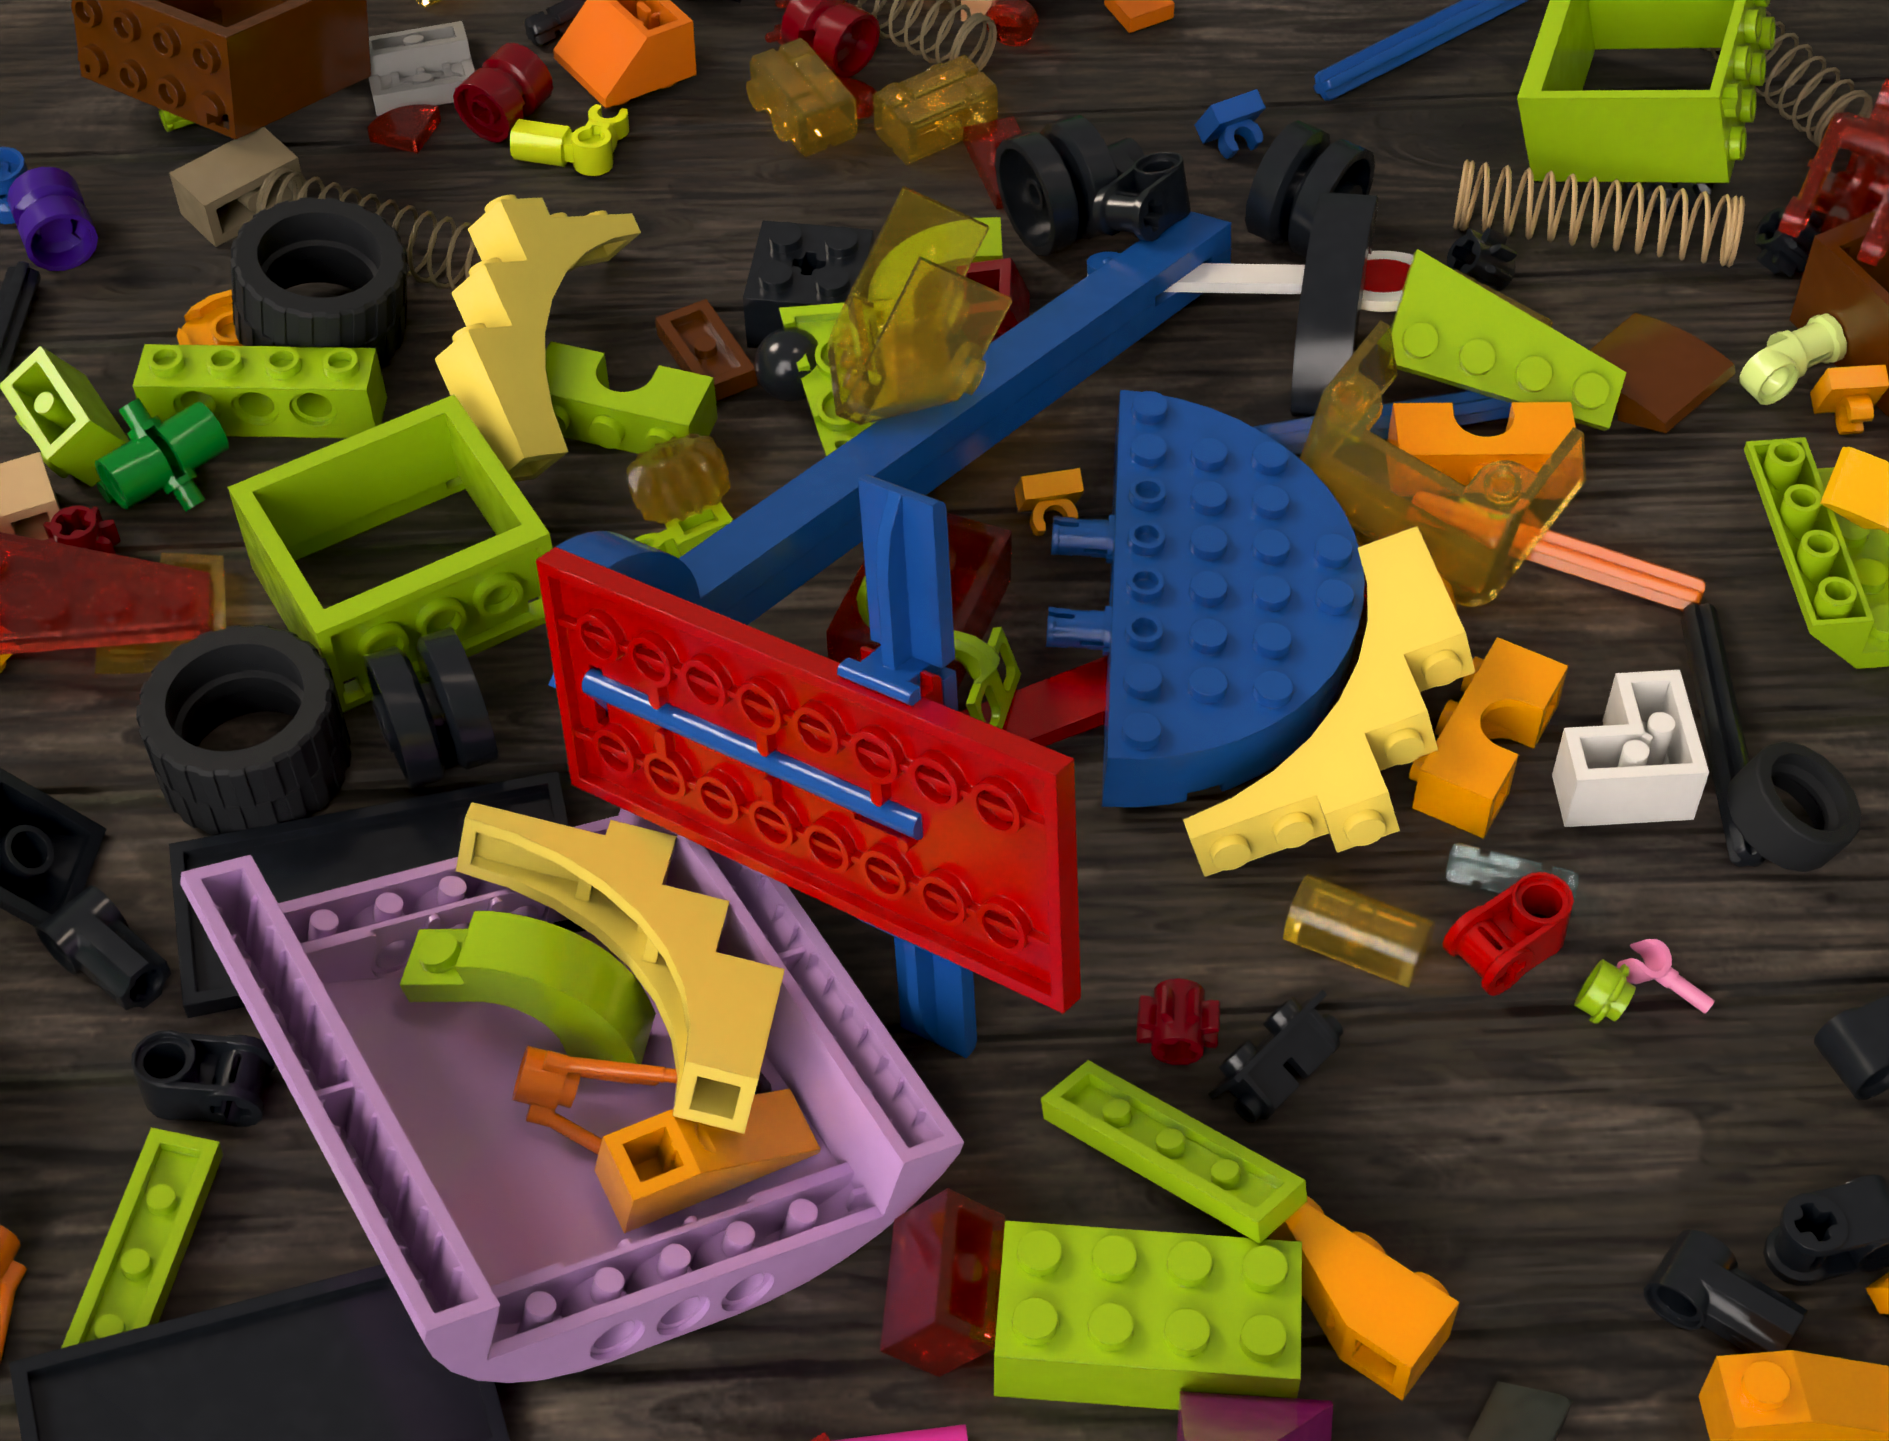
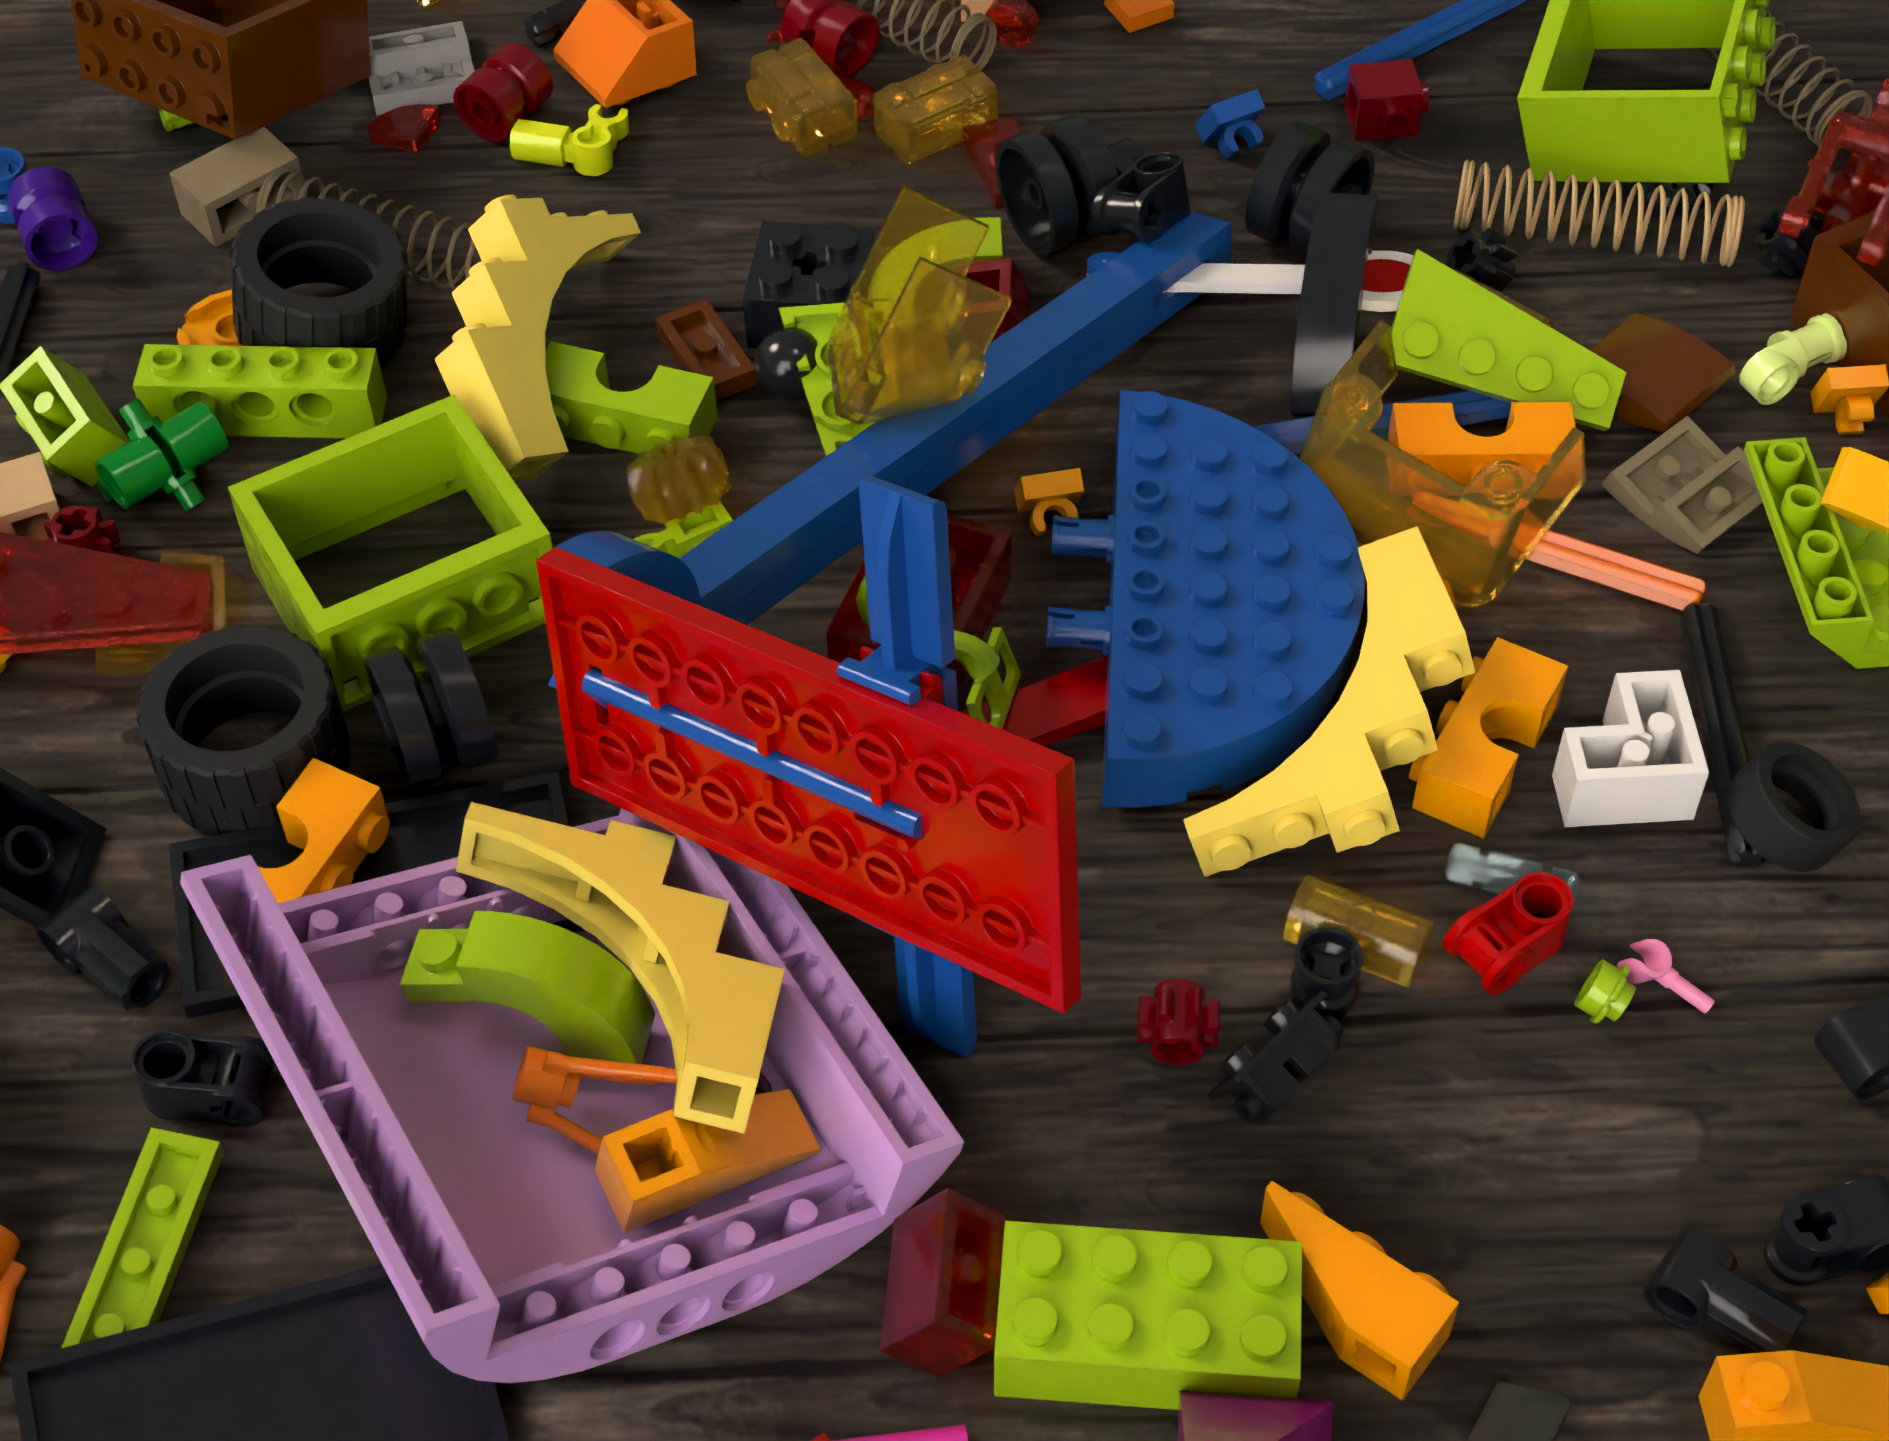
lime plate [1041,1060,1307,1244] -> none
none -> light orange arch [257,758,390,903]
none -> black wheel [1289,927,1364,1019]
none -> dark red brick [1344,59,1429,141]
none -> dark tan slope [1601,416,1763,554]

